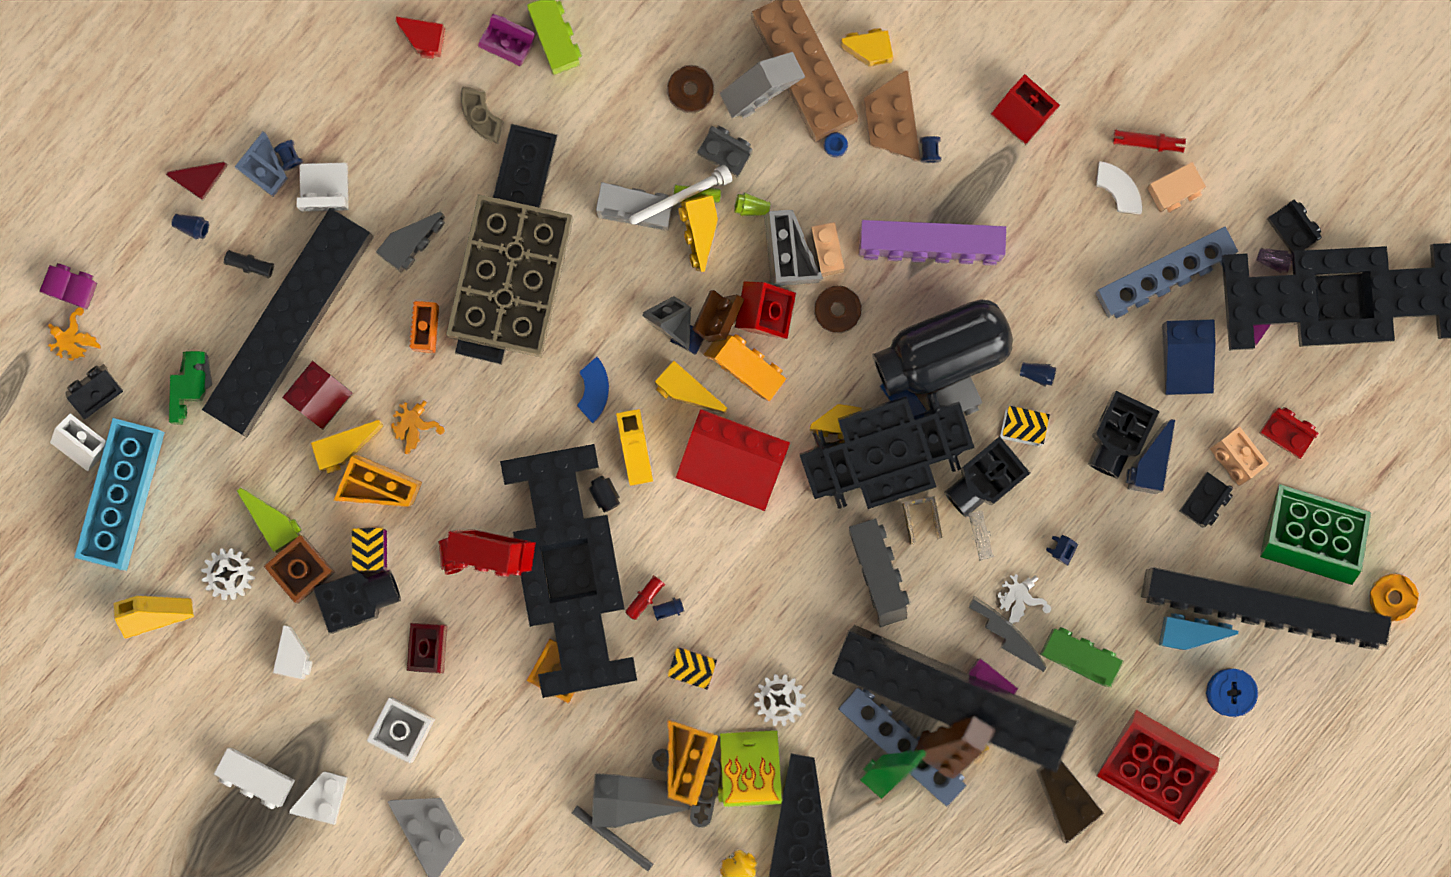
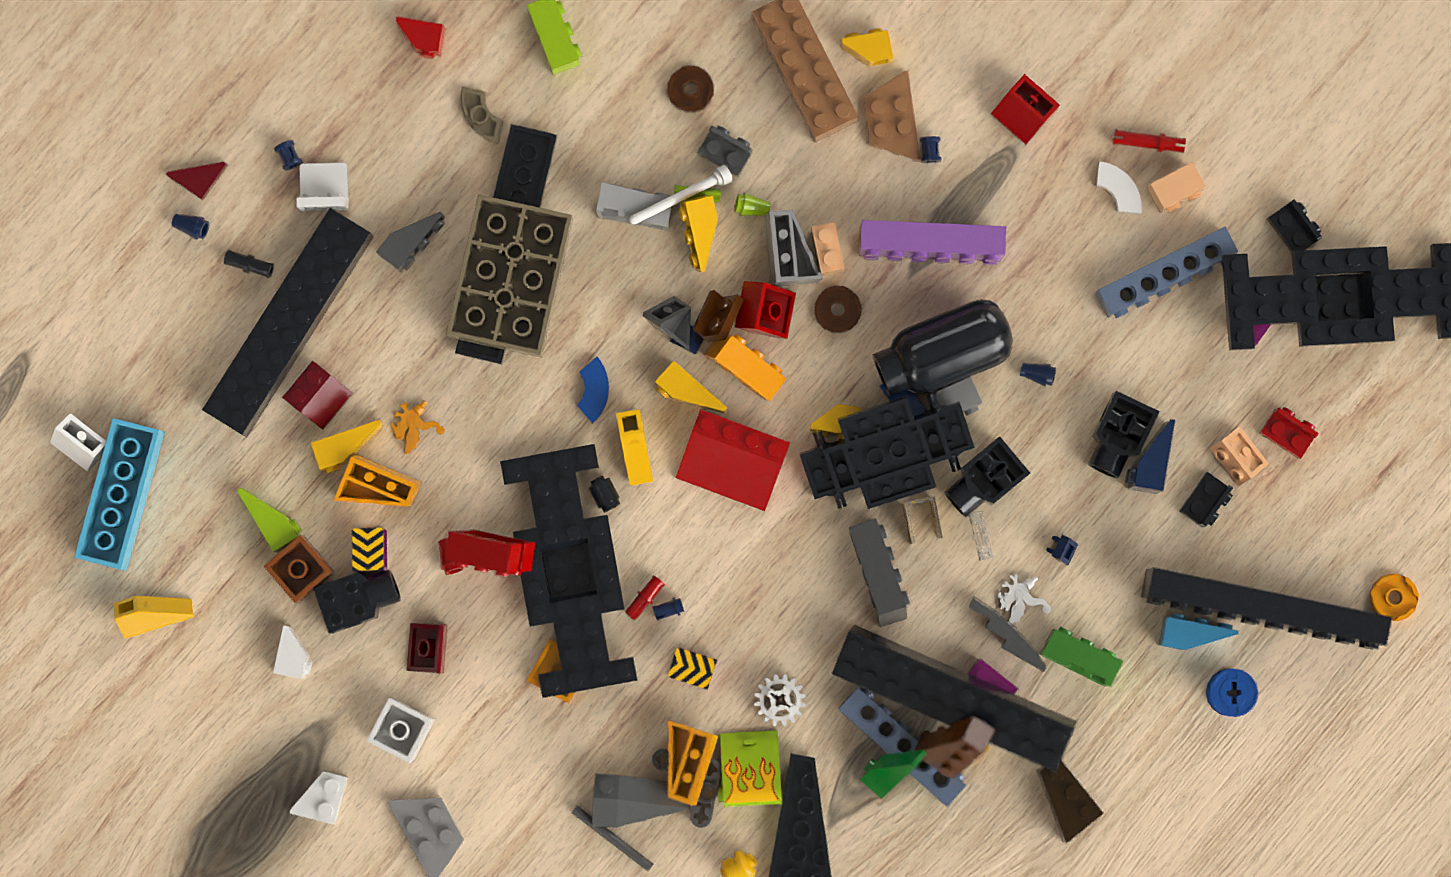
magenta brick [39,263,97,310] -> none
light orange piece [47,307,101,361] -> none
black bracket [66,364,123,420] -> none
green plate [169,351,212,425] -> none
white gear [201,548,255,600] -> none
white brick [214,748,295,809] -> none
sand blue wing [235,132,288,197] -> none
orange brick [409,301,439,353] -> none
magenta bracket [478,14,535,67] -> none
light grey wedge [720,52,805,118] -> none
blue tile [824,133,848,157] -> none
piece [1000,406,1050,447] -> none
red slope [1097,710,1220,825] -> none
dark blue slope [1162,319,1216,395] -> none
cone [1256,248,1292,273] -> none
green slope [1260,484,1371,585] -> none

